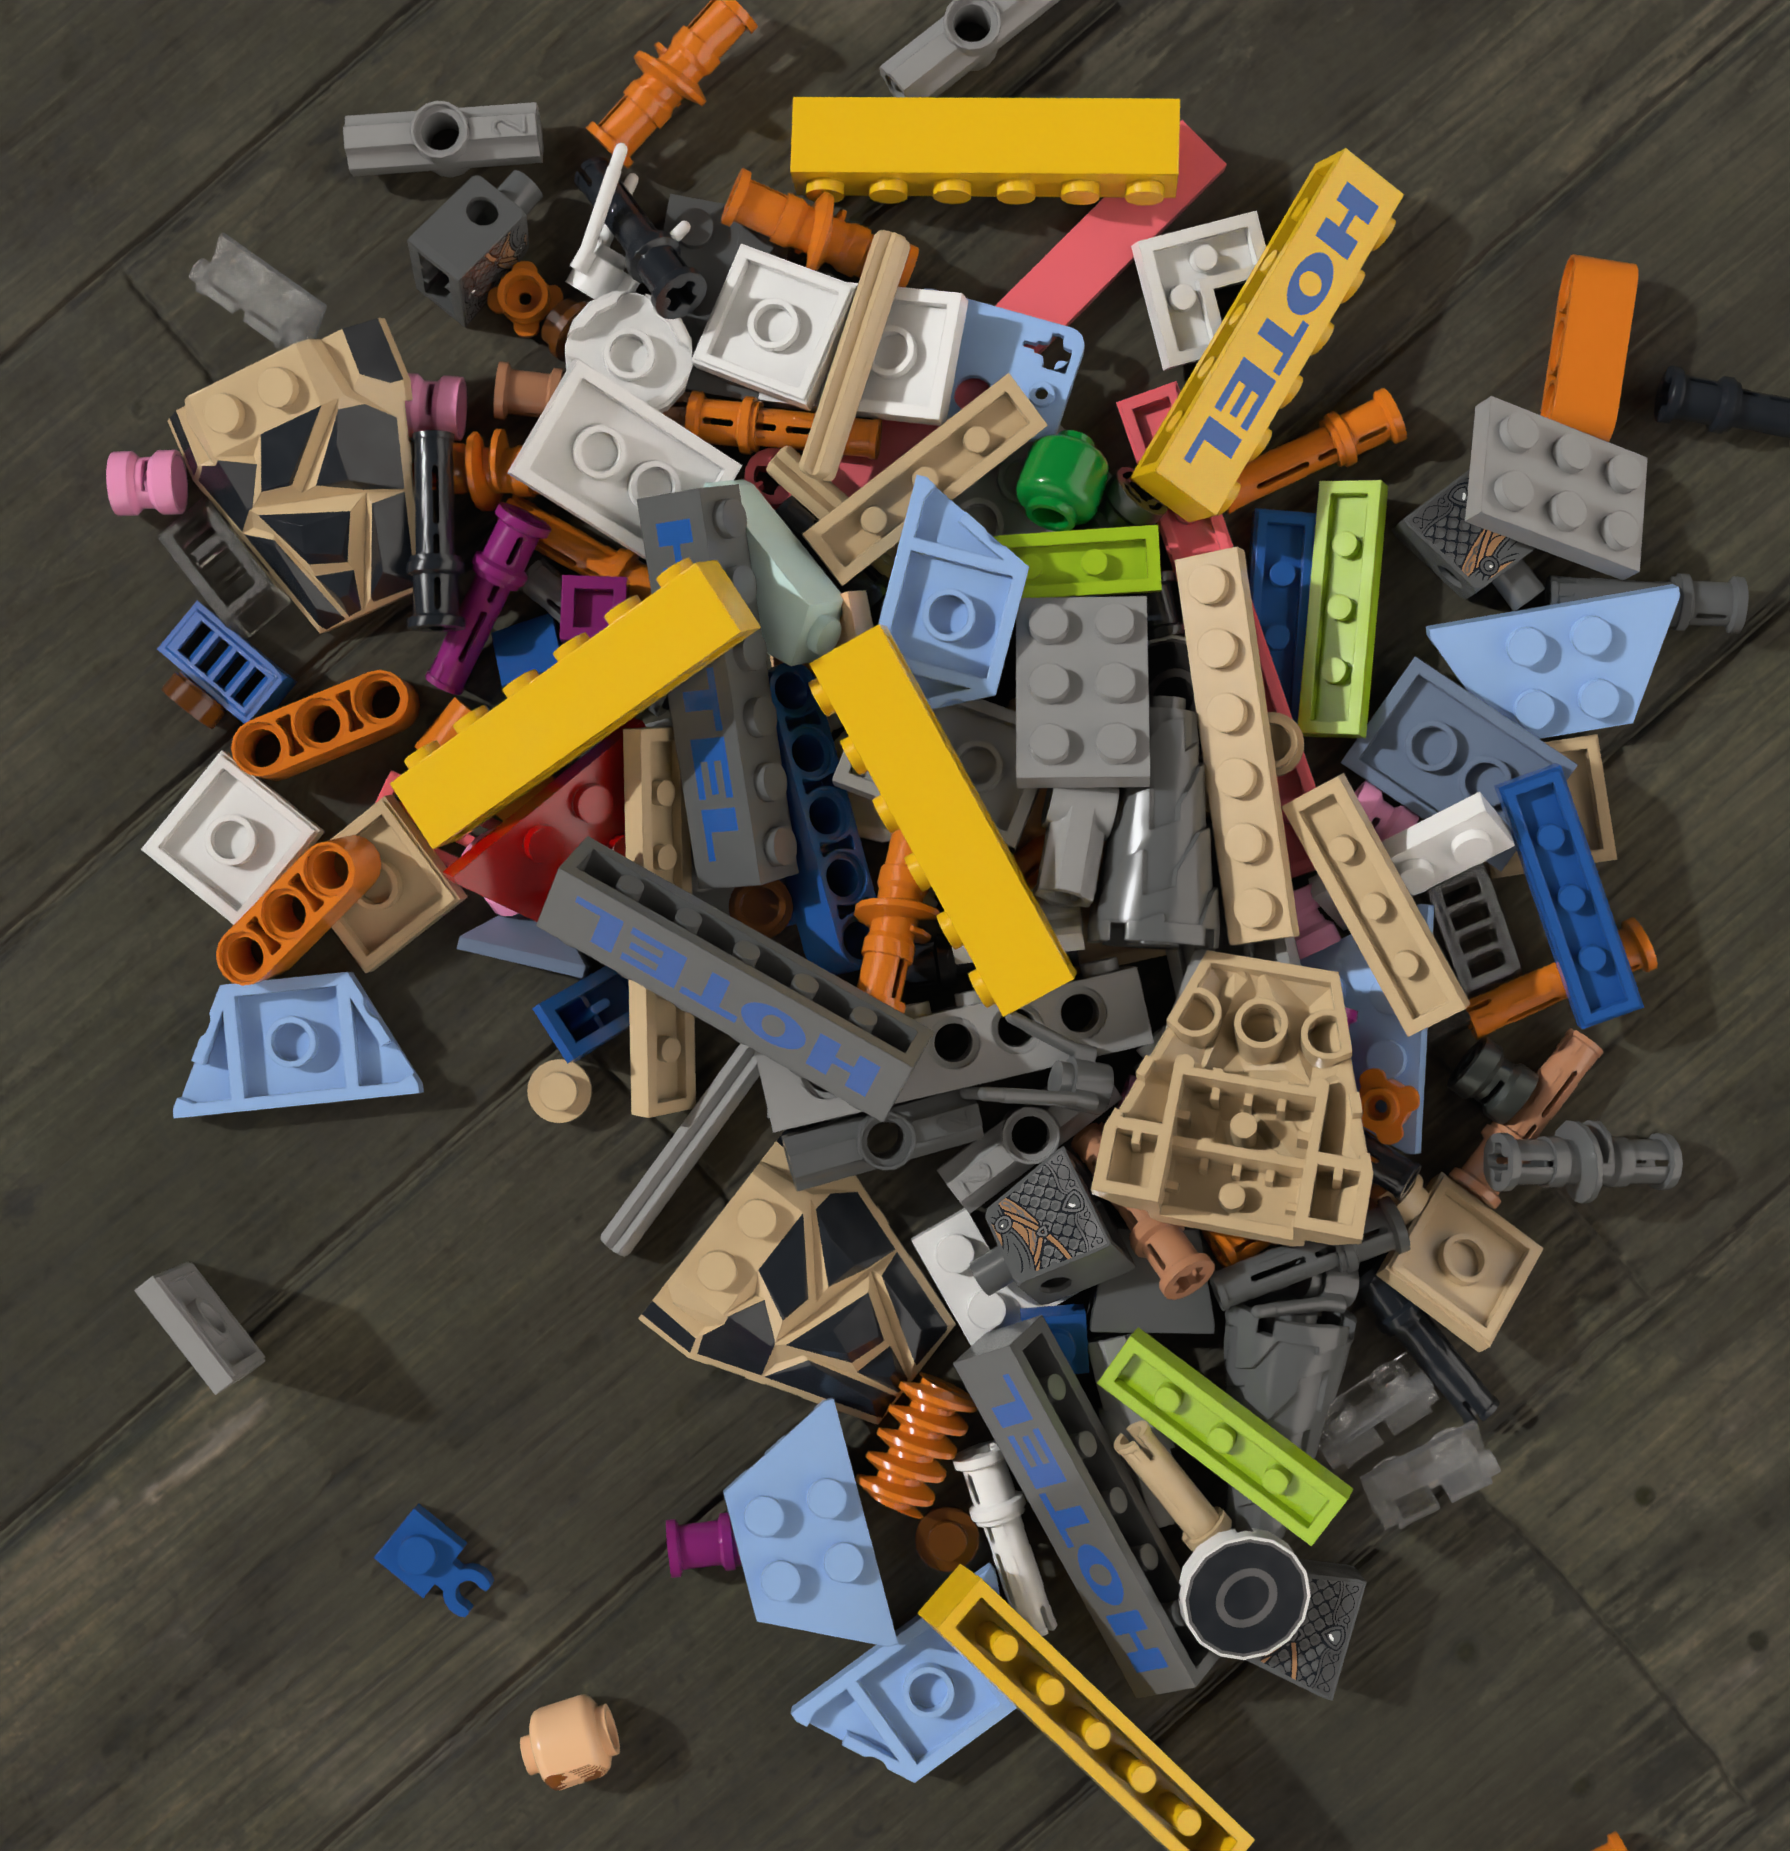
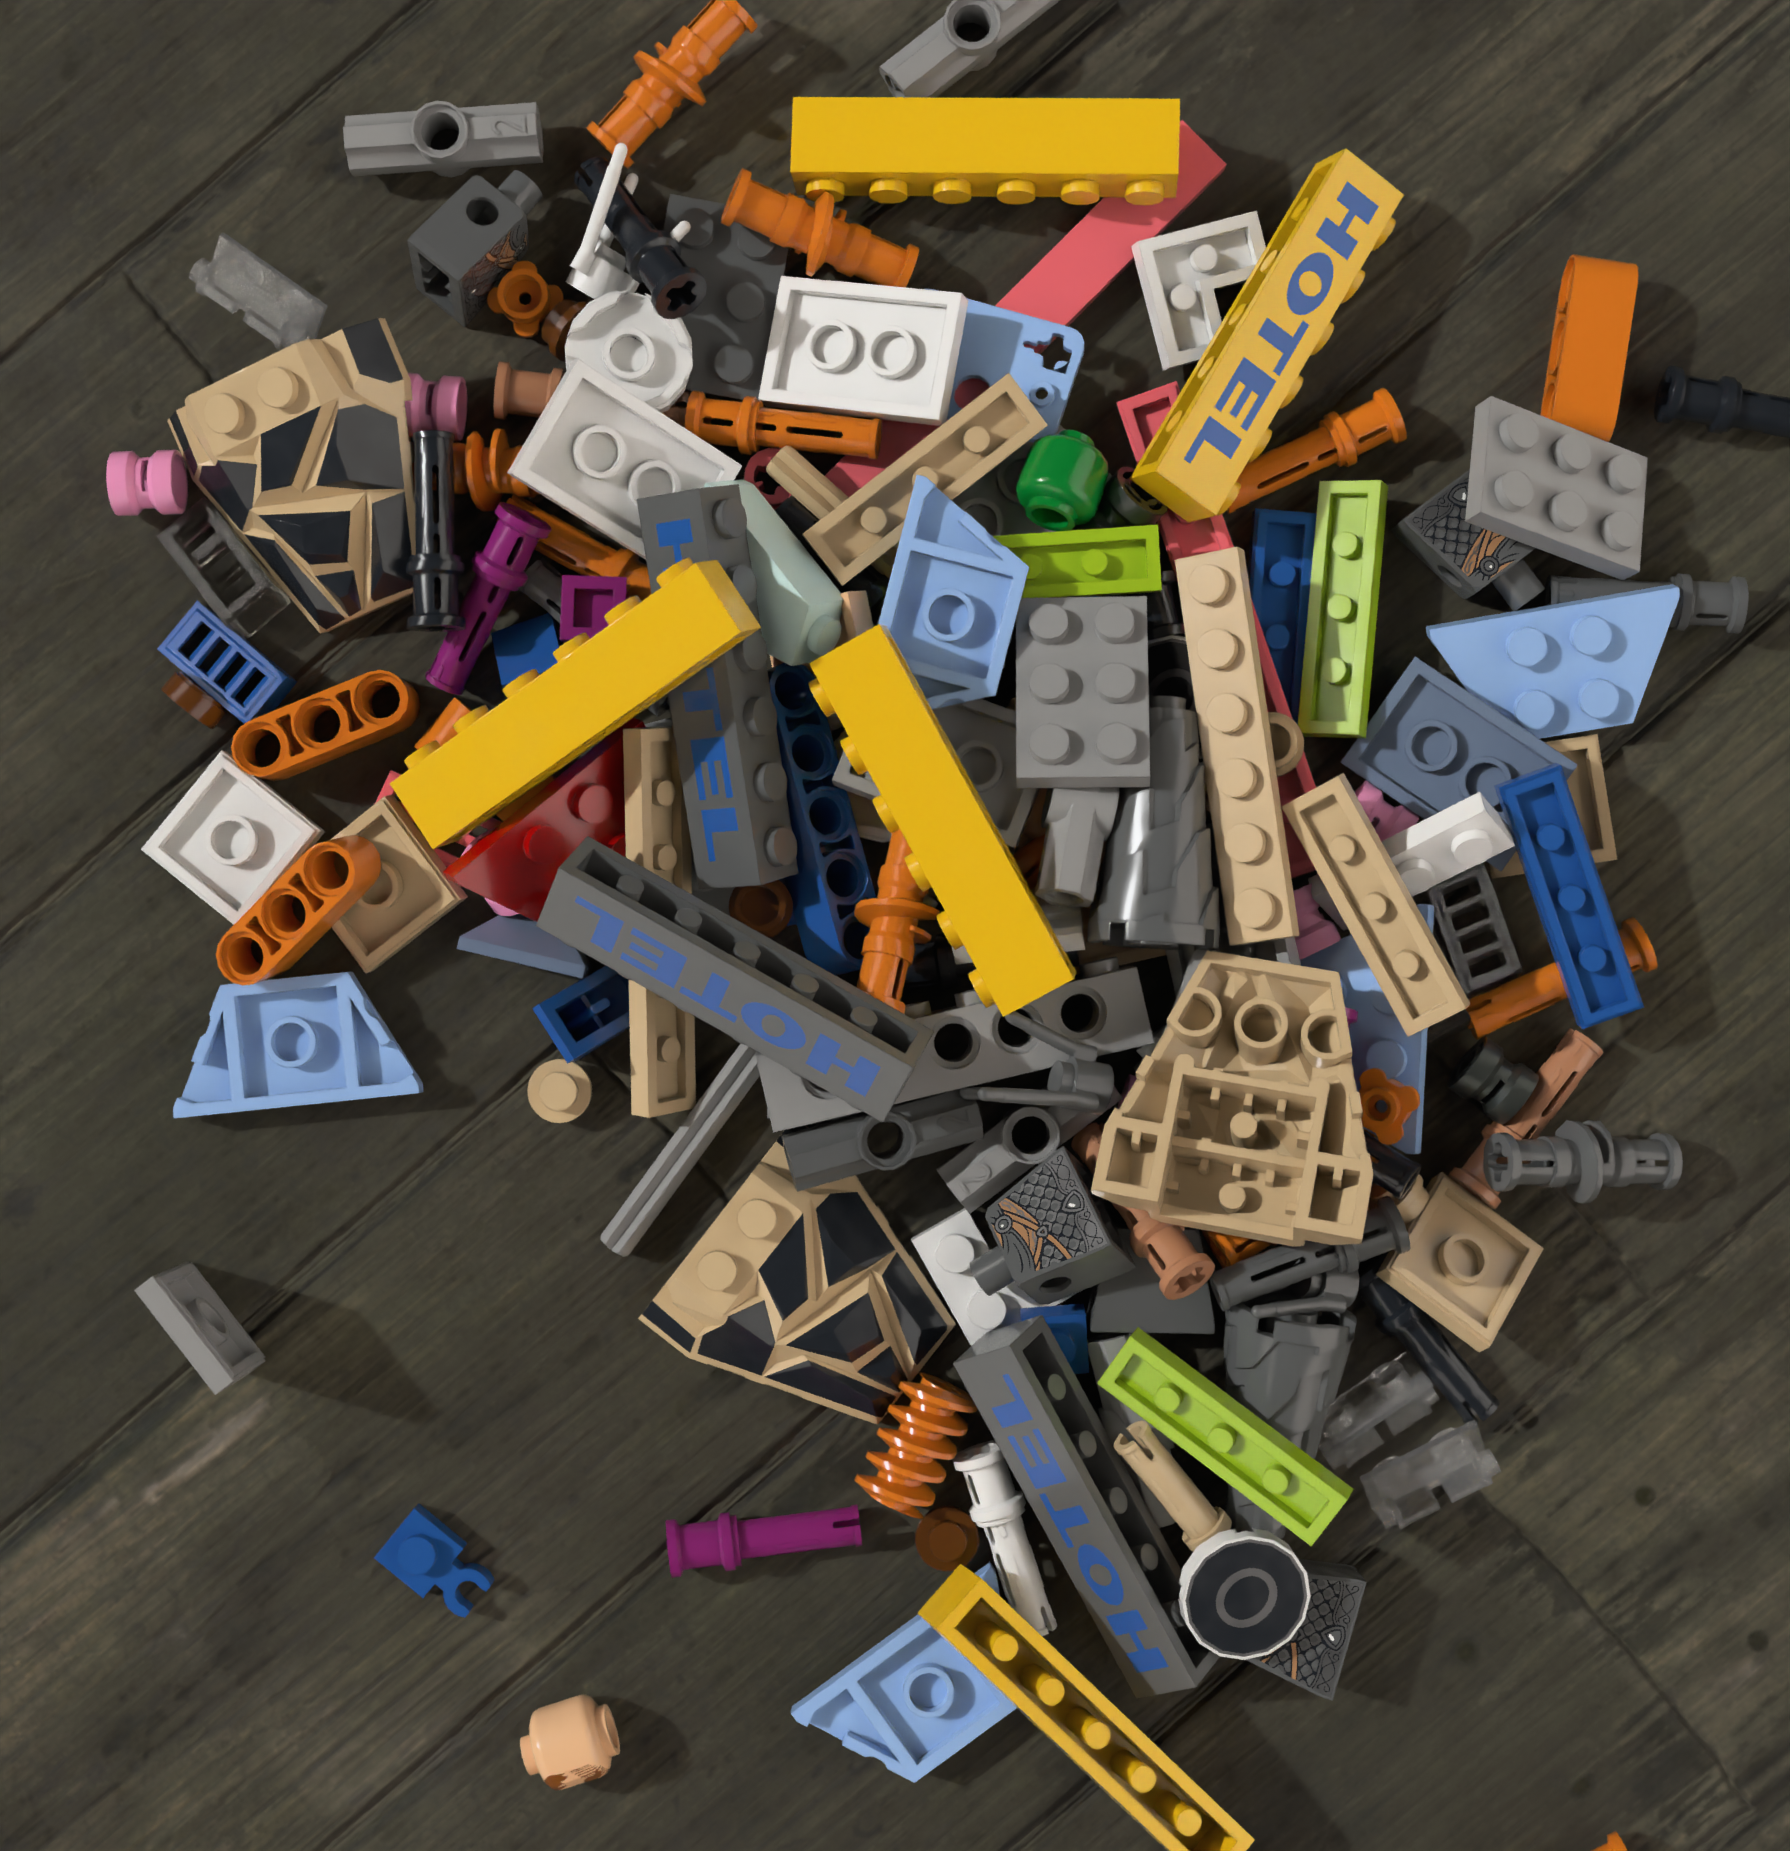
white plate [691,244,857,411] -> none
light blue wing [723,1398,898,1647] -> none
tan axle [799,230,910,482] -> none

